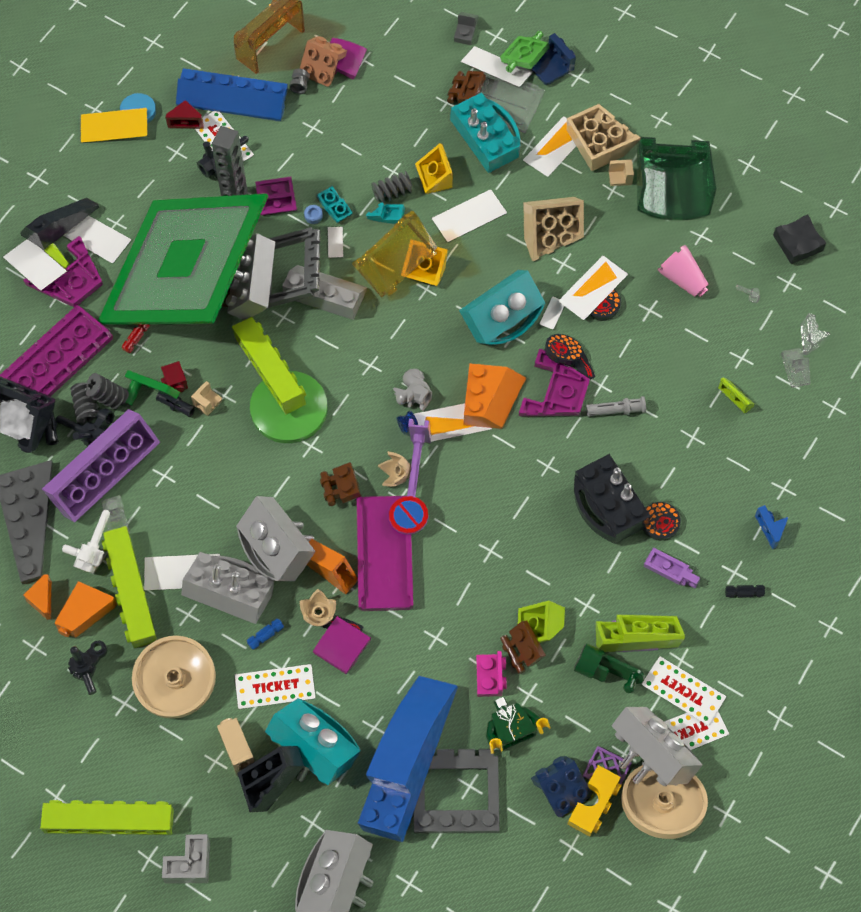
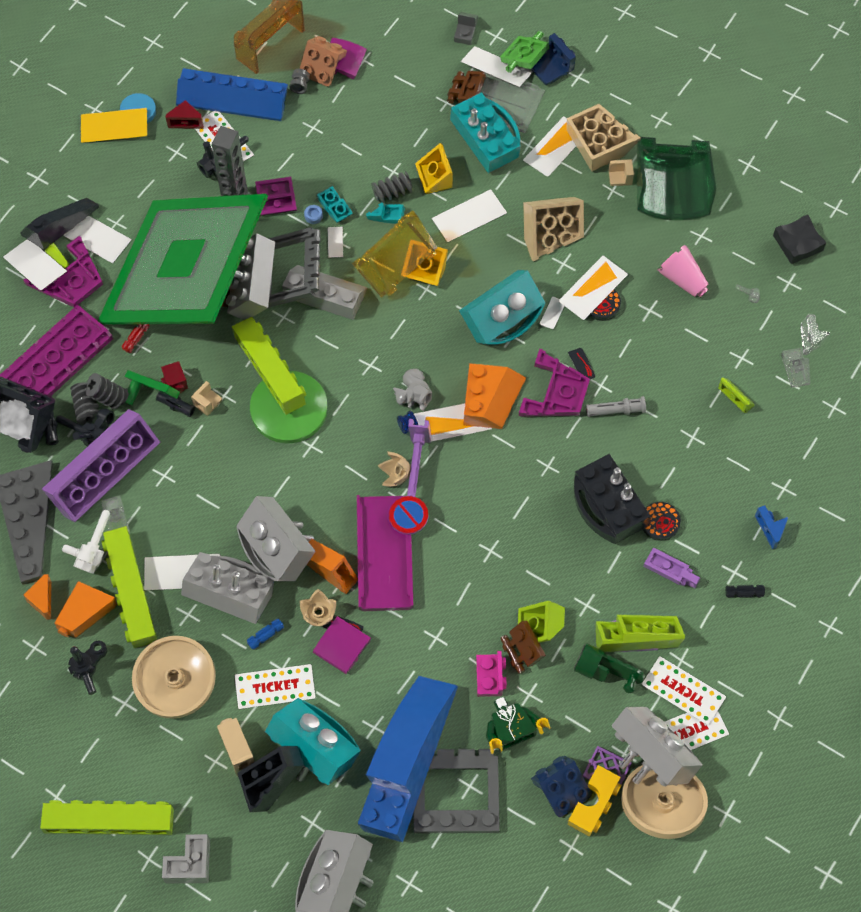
reddish brown plate [320,462,361,506] -> none
tile [544,334,582,365] -> none

